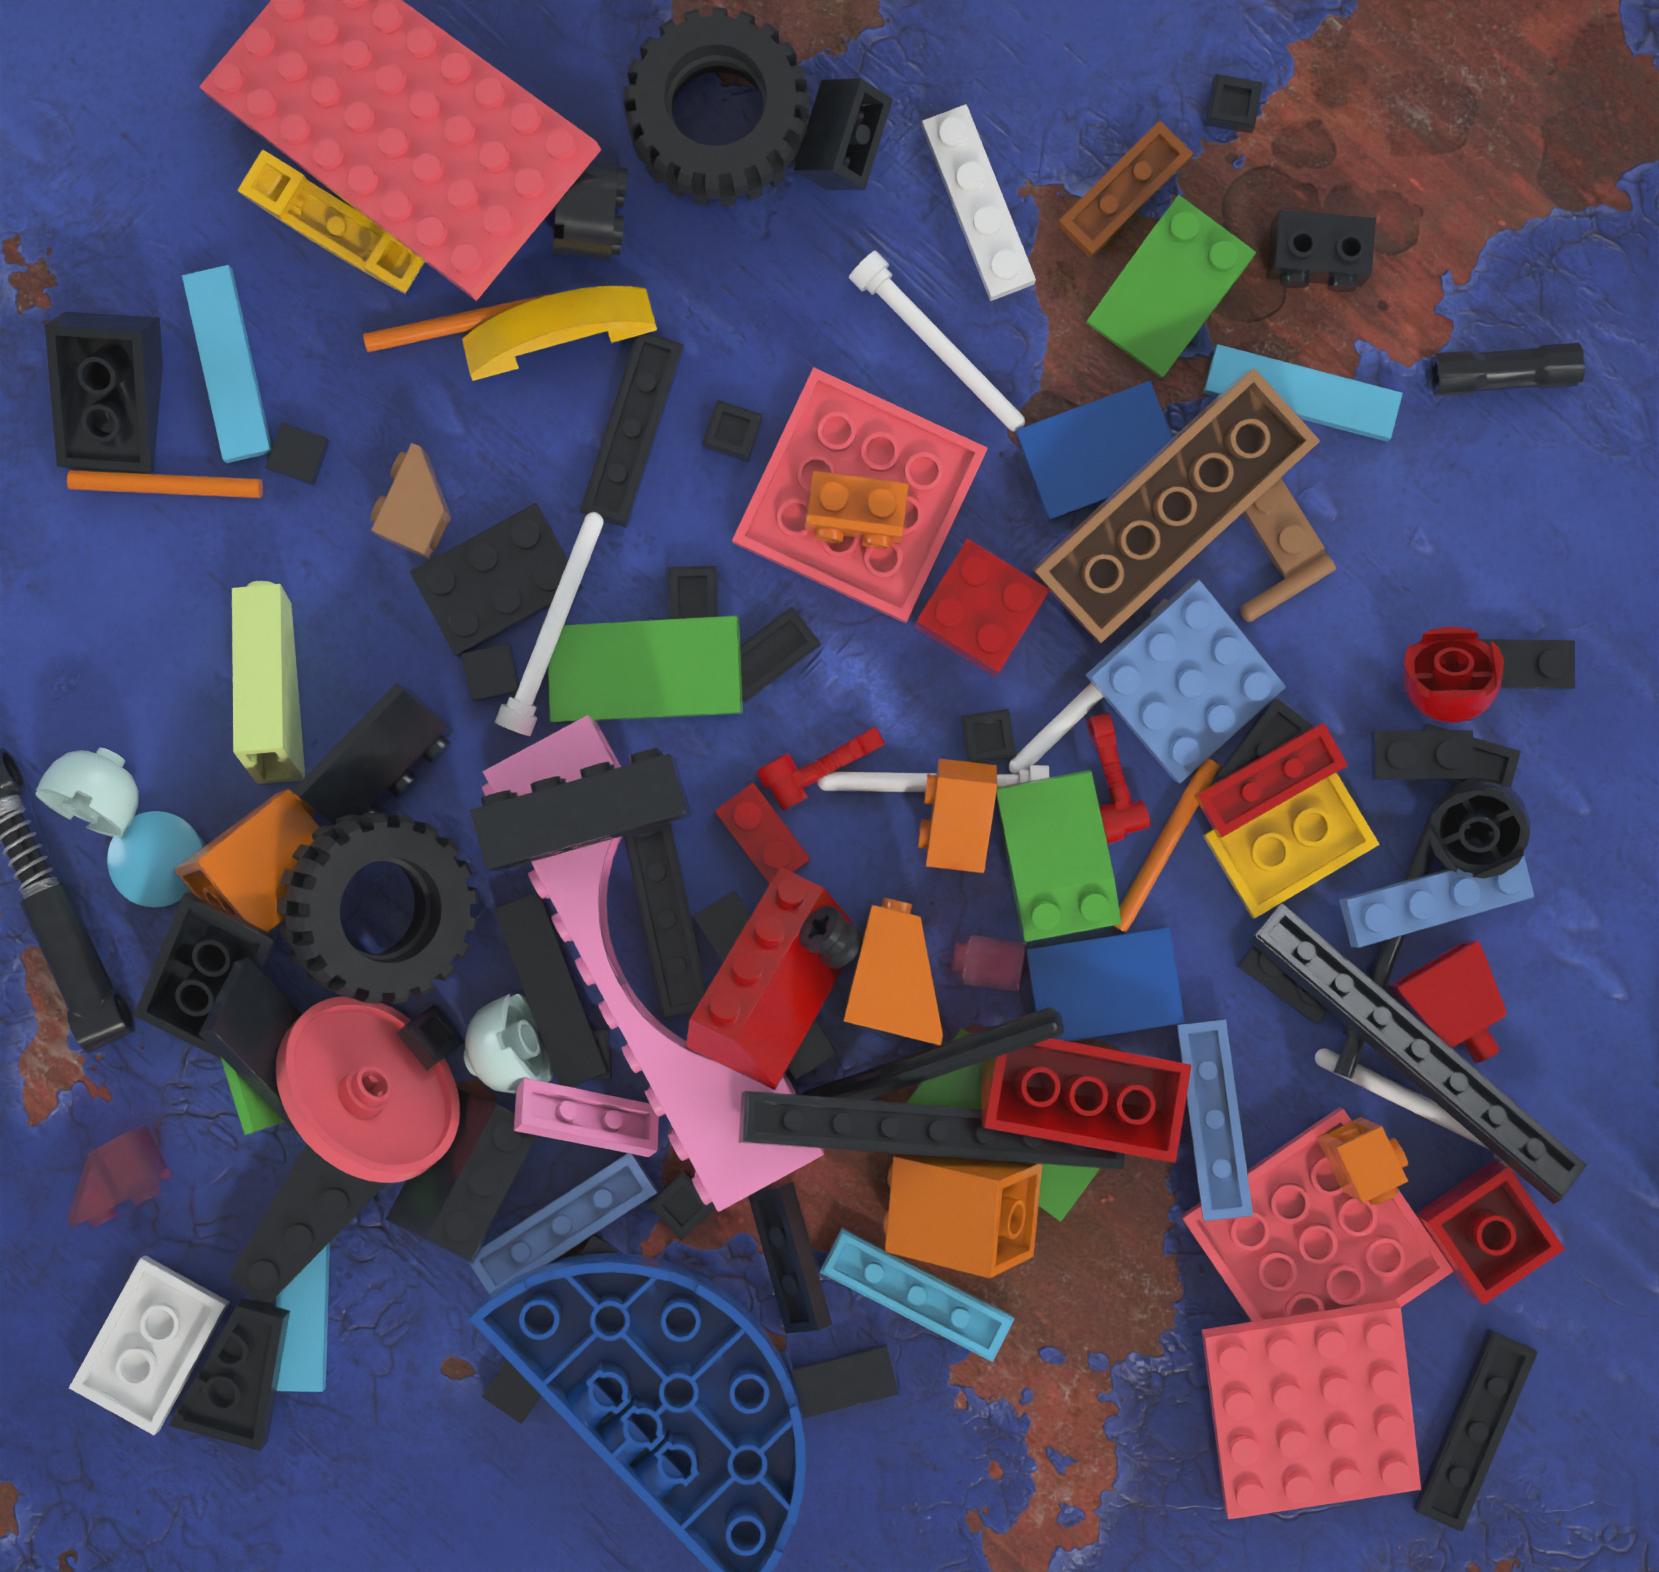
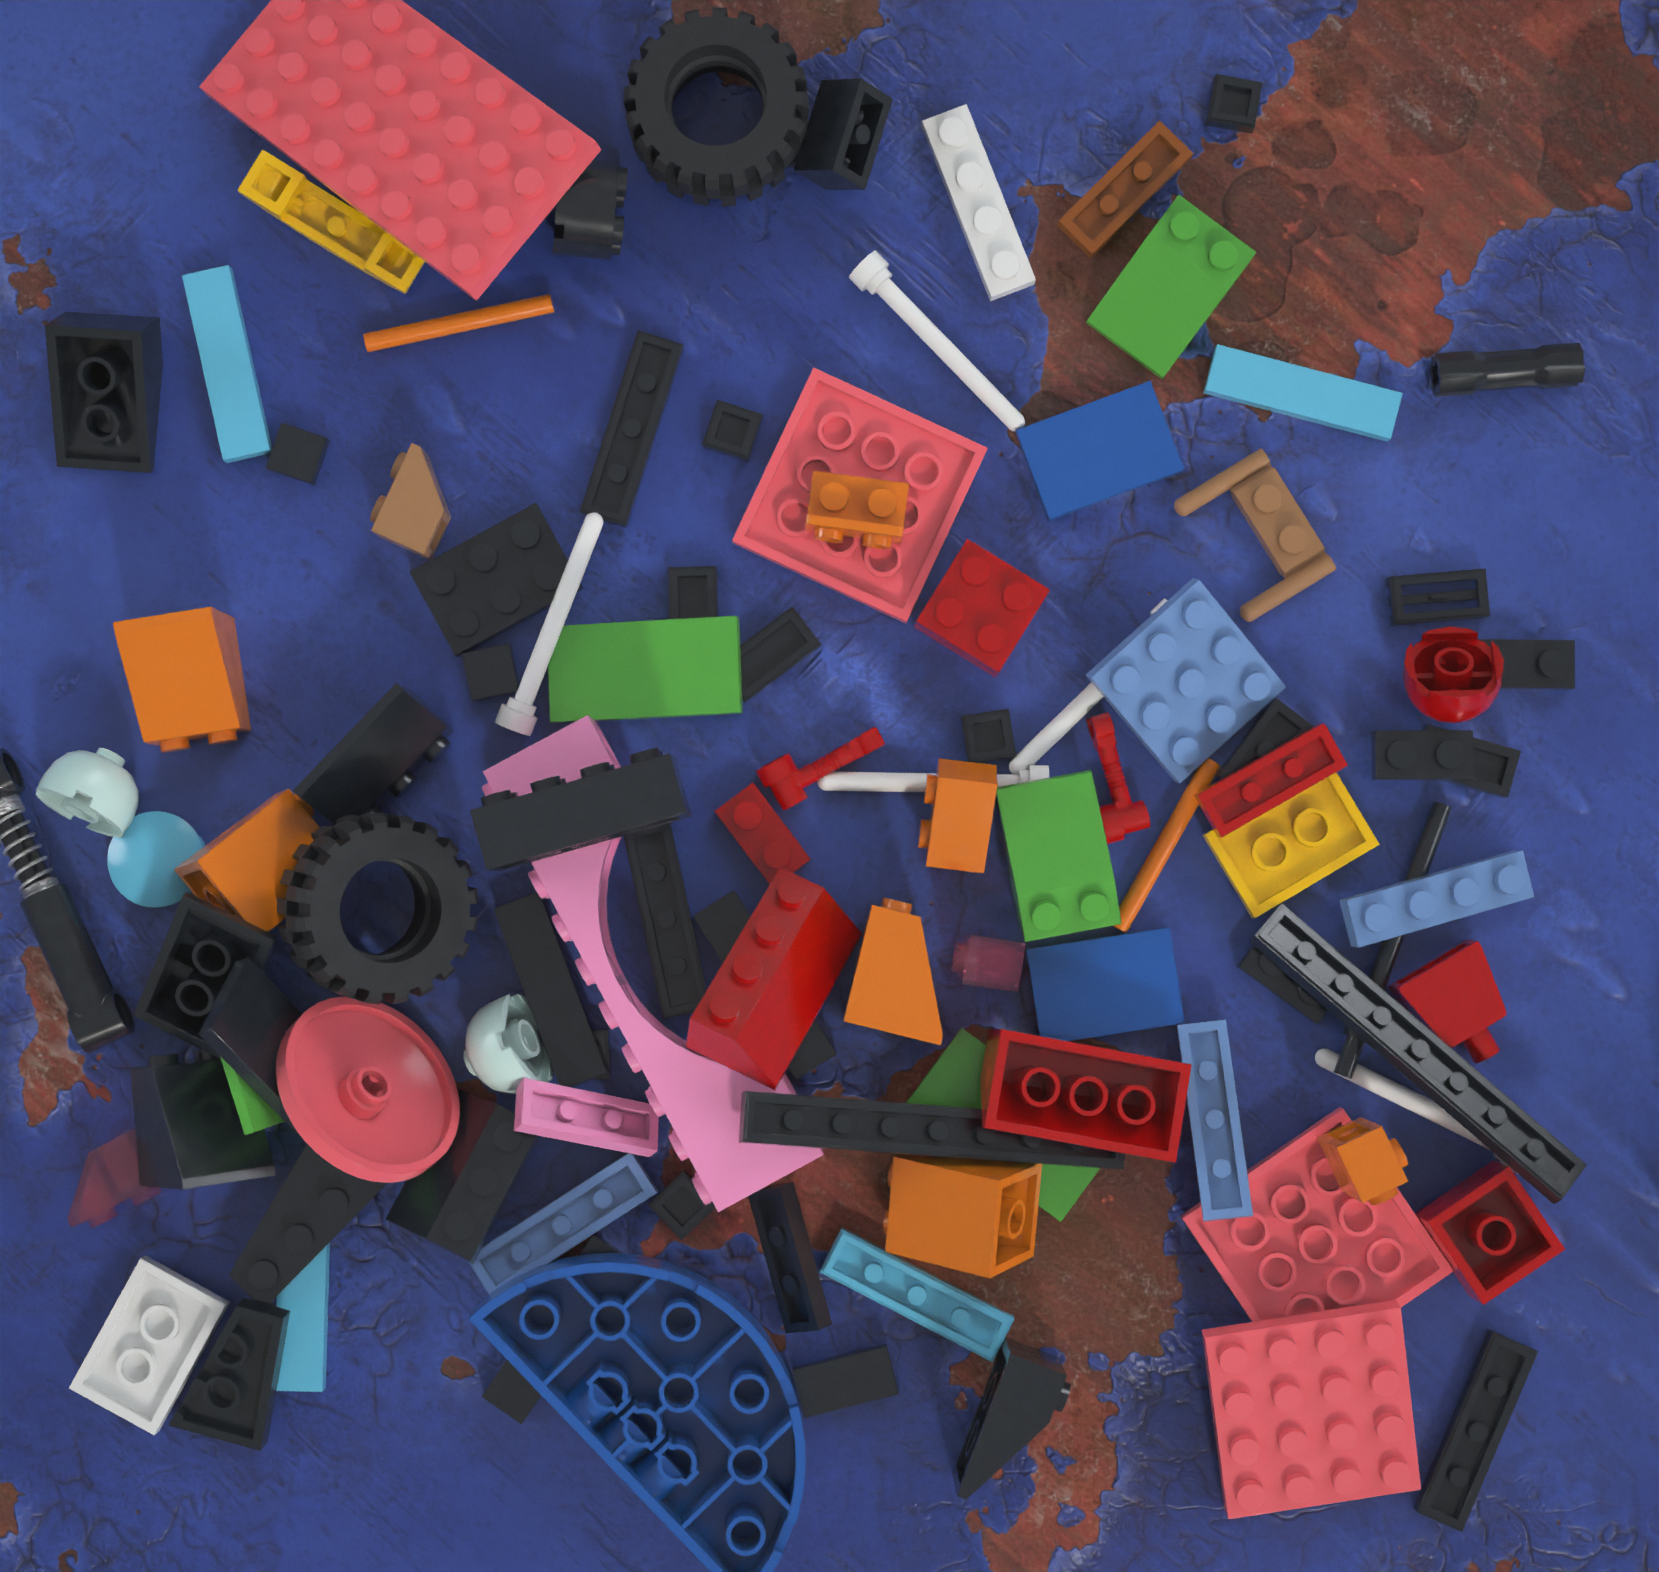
orange bar [67,470,263,498] -> none
yellowish green slope [232,581,305,784] -> none
black tile [397,1004,465,1071] -> none
yellow slope [462,286,657,381] -> none
black wheel [799,906,863,969] -> none
black axle [801,1007,1064,1100] -> none
medium nougat brick [1031,368,1320,643] -> none
black brick [1267,210,1376,292] -> none
black cylinder [1429,778,1531,879] -> none
none -> orange slope [113,607,251,752]
none -> black slope [131,1050,275,1189]
none -> black slope [952,1337,1071,1500]
none -> black tile [1386,568,1490,626]

